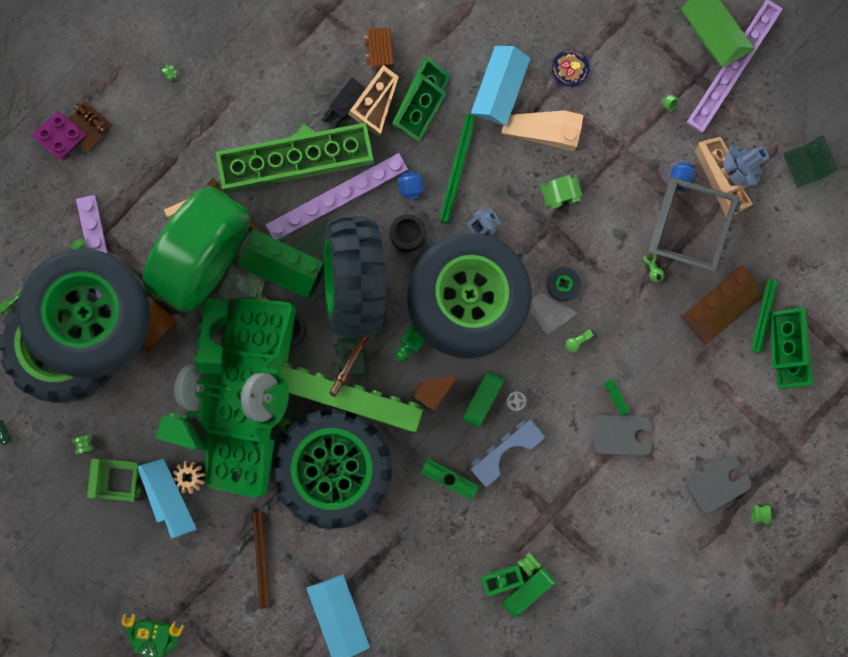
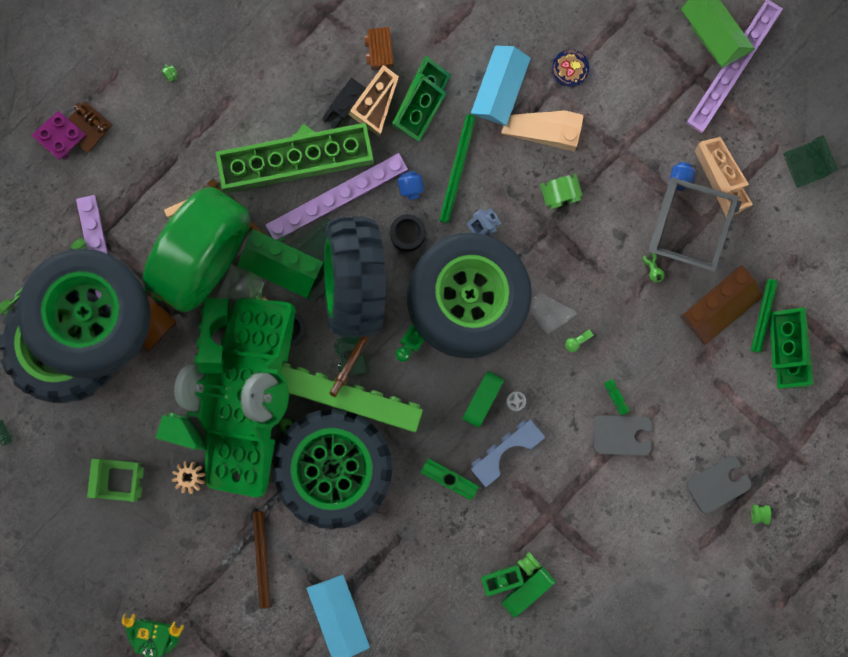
bright green wheel [72,435,95,455] -> none
medium azure slope [138,459,196,538] -> none
reddish brown slope [414,375,457,413] -> none
black bush [546,267,581,301] -> none
bright green hinge [663,94,679,111] -> none
sand blue piece [723,146,769,188] -> none

